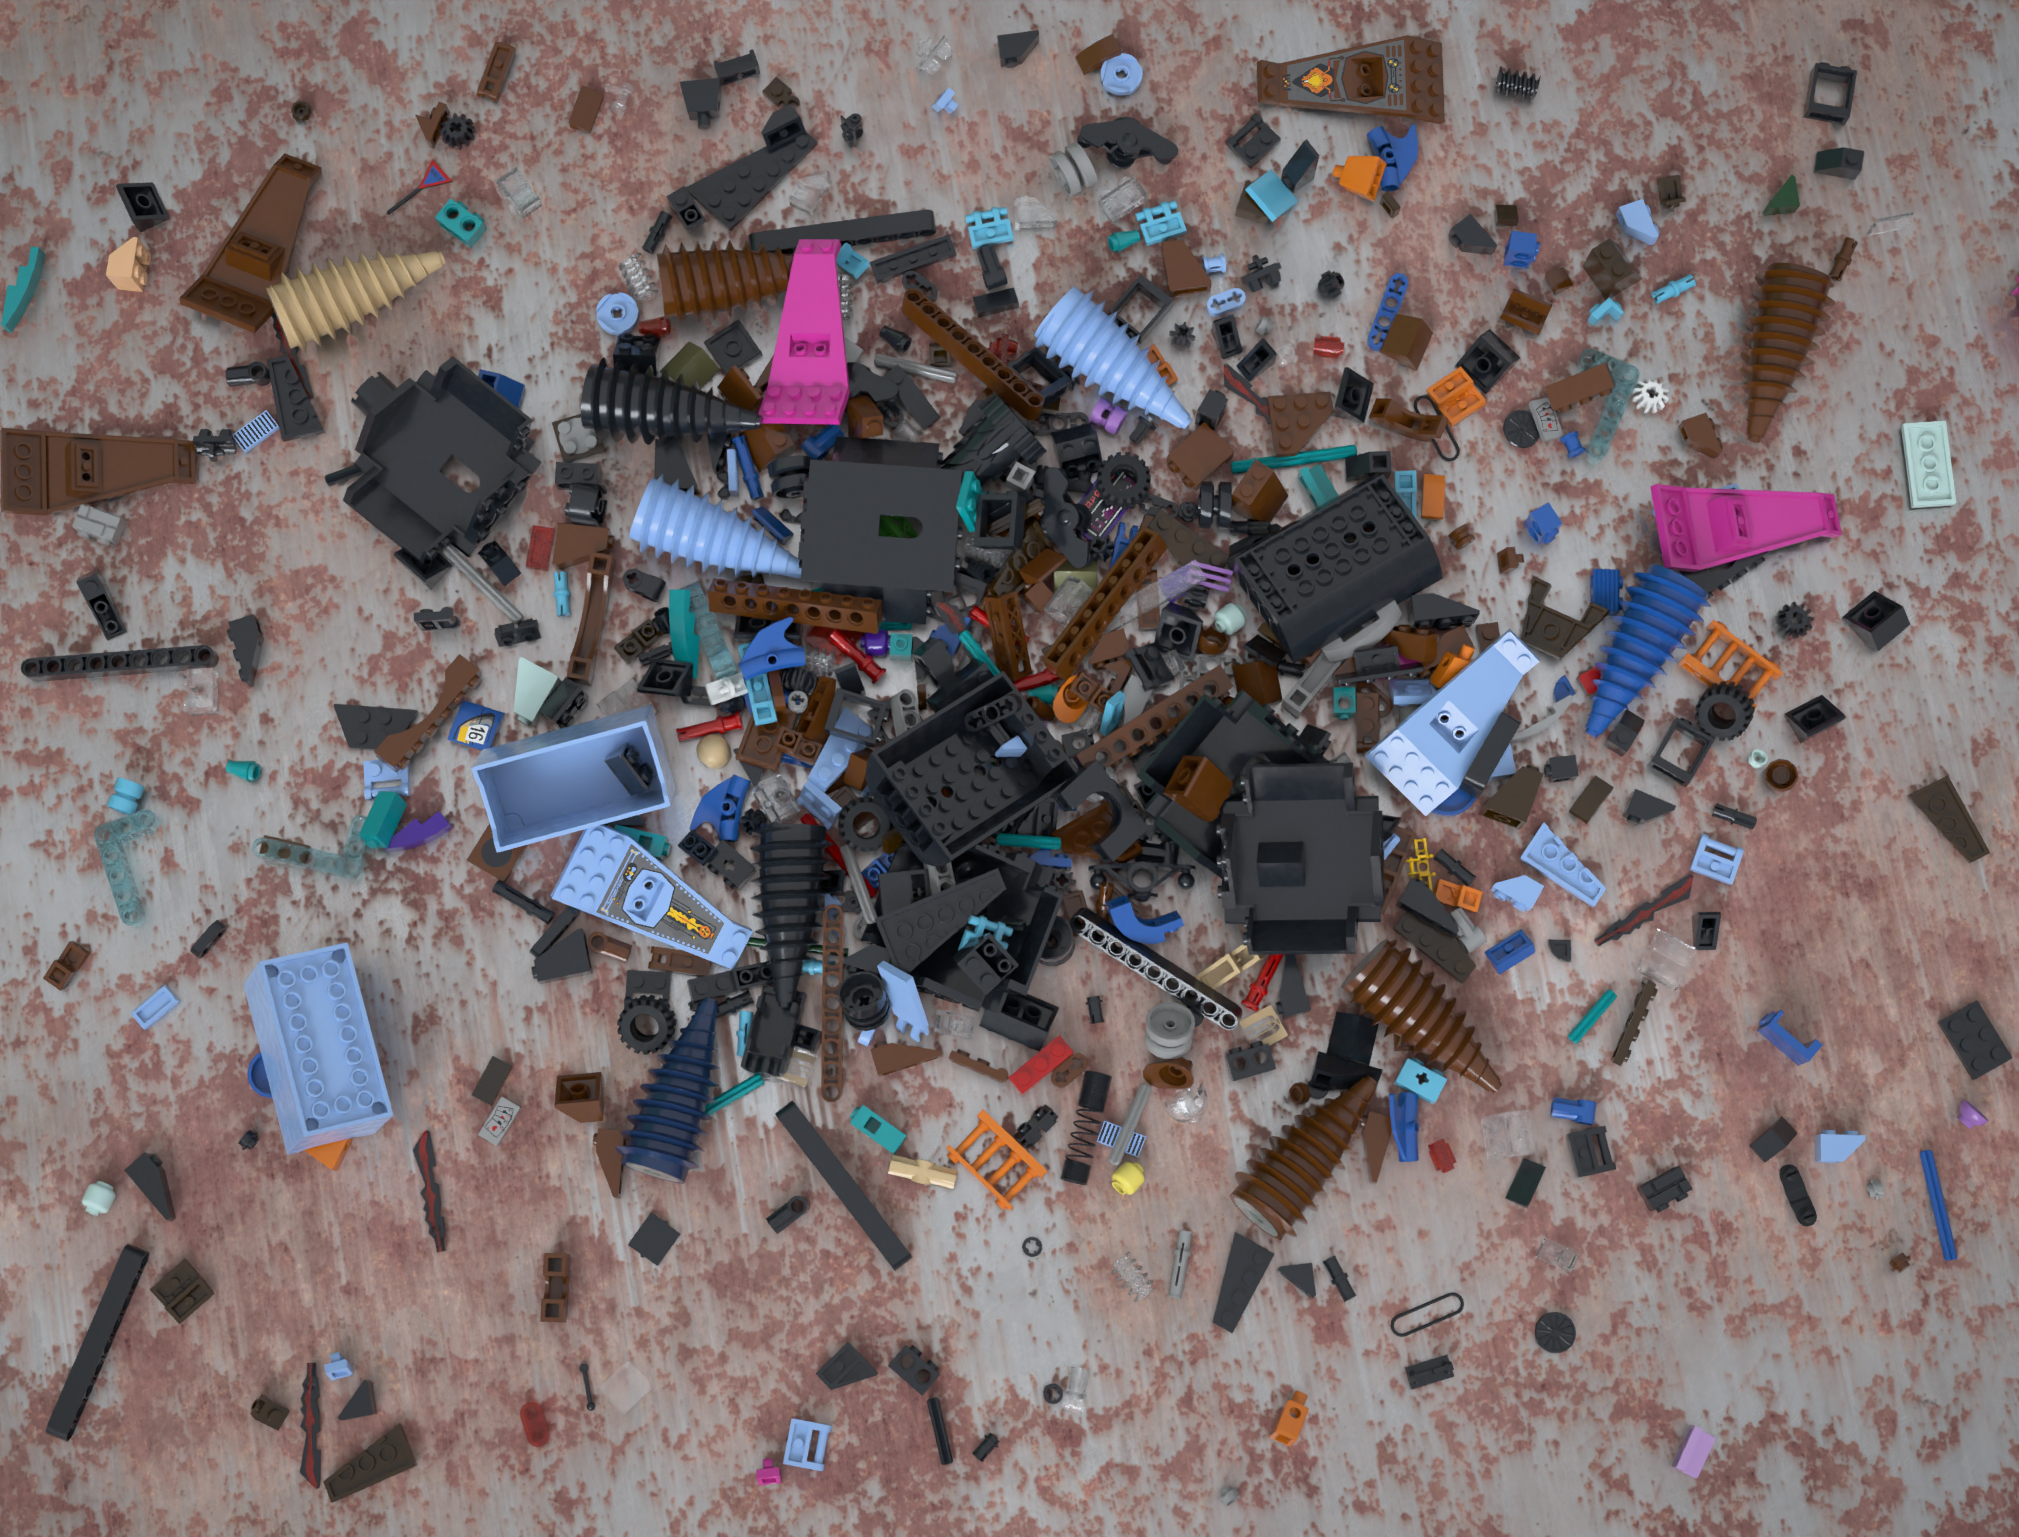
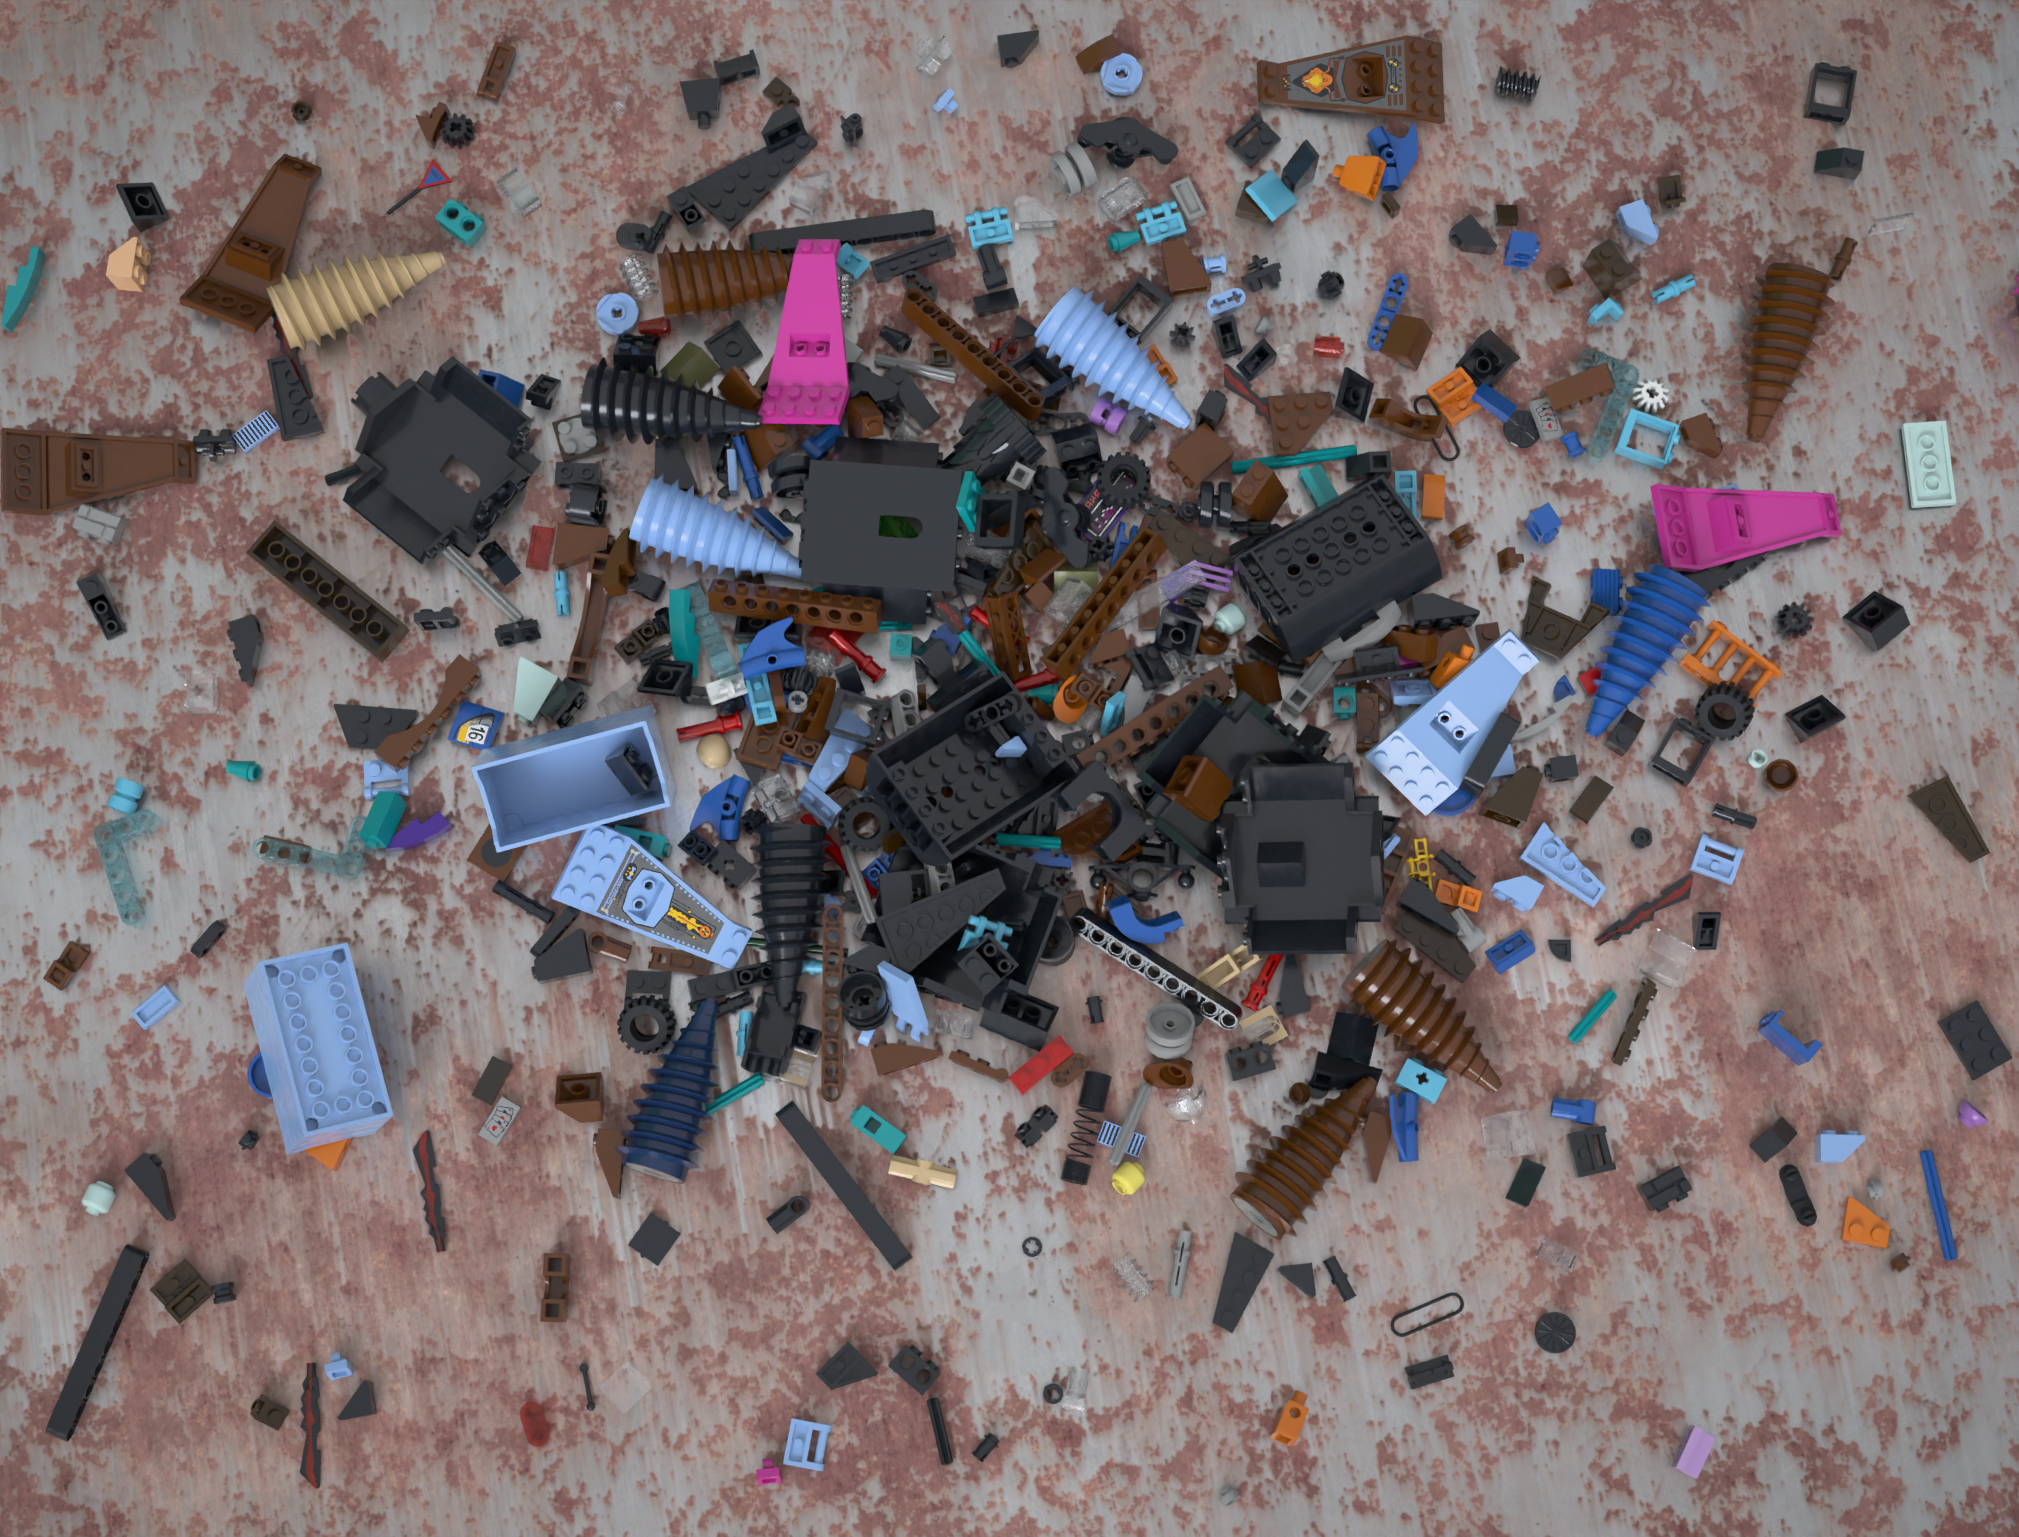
black beam [21,645,219,682] -> none
black piece [225,361,271,387] -> none
dark brown wing [323,1423,417,1503] -> none
black slope [394,549,453,590] -> none
reddish brown slope [569,85,604,134] -> none
dark purple head [860,629,891,657] -> none
orange fence [946,1109,1048,1211] -> none
dark brown axle [987,498,1045,537] -> none
clear red brick [1428,1139,1457,1173] -> none
reddish brown bracket [1500,288,1552,335] -> none
black slope [1622,789,1676,825] -> none
dark green slope [1762,175,1800,216] -> none
none -> black wheel [211,1282,237,1304]
none -> dark brown brick [246,520,410,663]
none -> black slope [525,374,561,410]
none -> reddish brown slope [602,528,637,598]
none -> black piece [616,223,653,251]
none -> black piece [992,315,1037,359]
none -> light grey tile [1170,176,1207,223]
none -> blue slope [1471,382,1518,423]
none -> medium azure window [1614,408,1681,470]
none -> black plate [1631,827,1652,849]
none -> orange wing [1840,1197,1890,1248]

